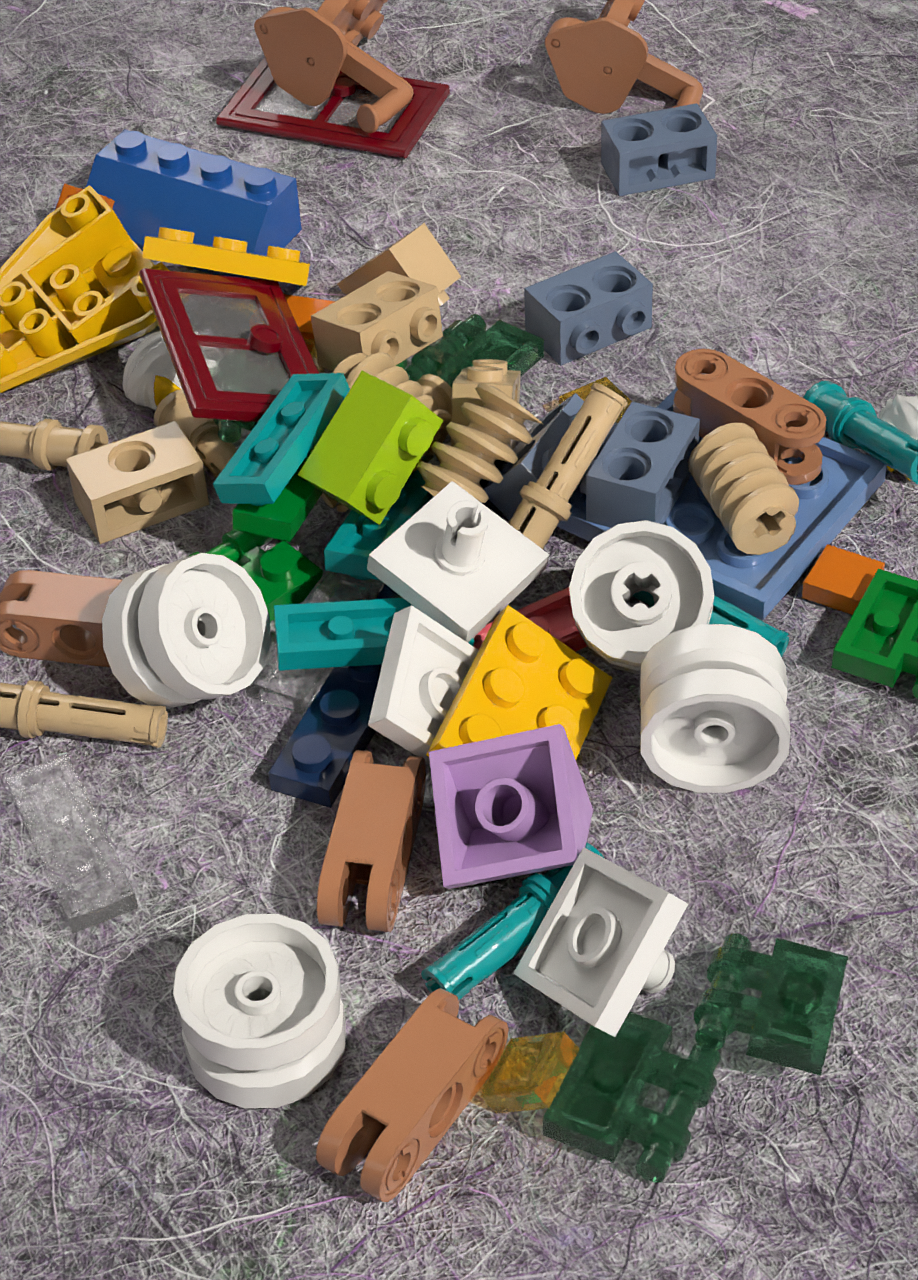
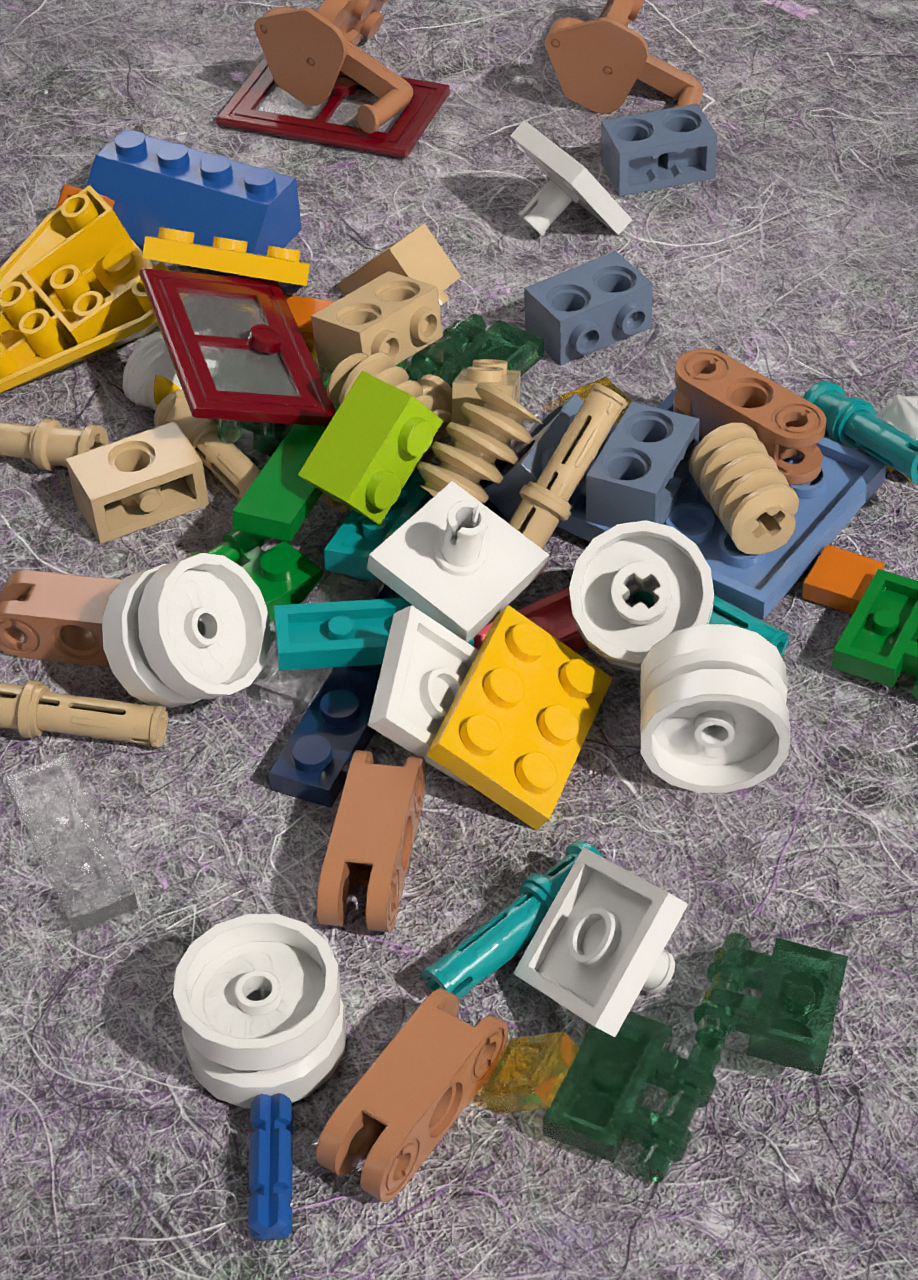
teal plate [213,373,350,506] -> none
lavender slope [429,724,593,889] -> none
none -> blue axle [248,1093,293,1241]
none -> white tile [510,120,632,236]

